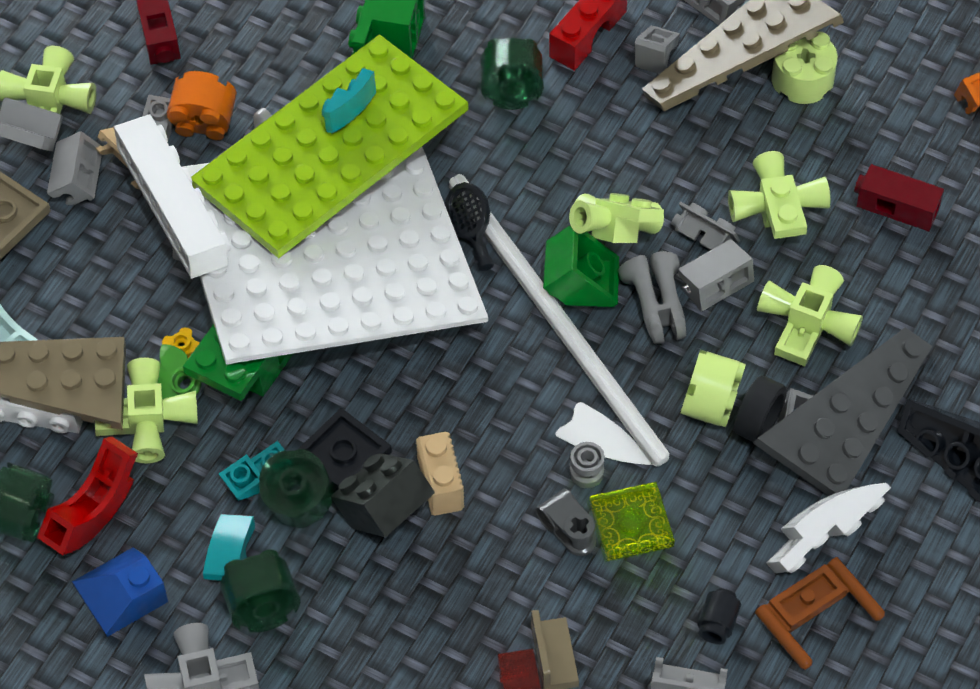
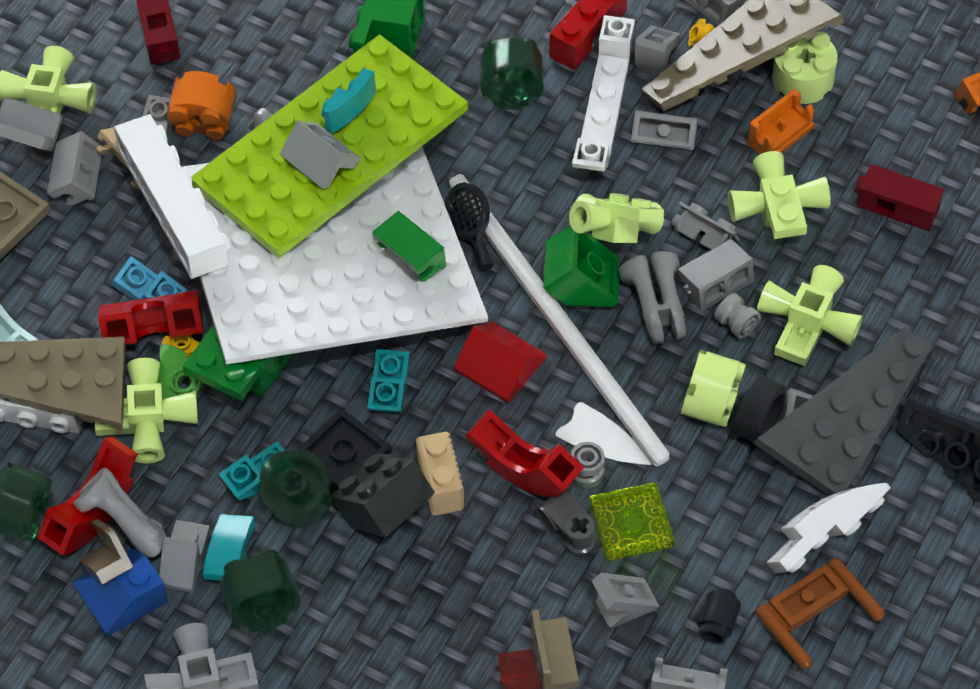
none -> light grey piece [73,467,166,557]
none -> dark tan panel [79,519,133,584]
none -> red arch [98,290,204,345]
none -> medium azure slope [110,256,188,300]
none -> light grey slope [159,520,211,593]
none -> light grey panel [280,121,360,189]
none -> teal slope [367,349,410,413]
none -> green hinge [372,210,447,282]
none -> red slope [454,322,547,404]
none -> red arch [465,409,584,497]
none -> white slope [572,15,635,172]
none -> light grey slope [592,573,659,627]
none -> light grey slope [631,110,698,150]
none -> yellow plate [688,18,715,47]
none -> light grey wheel [714,293,761,339]
none -> orange hinge [747,88,815,154]

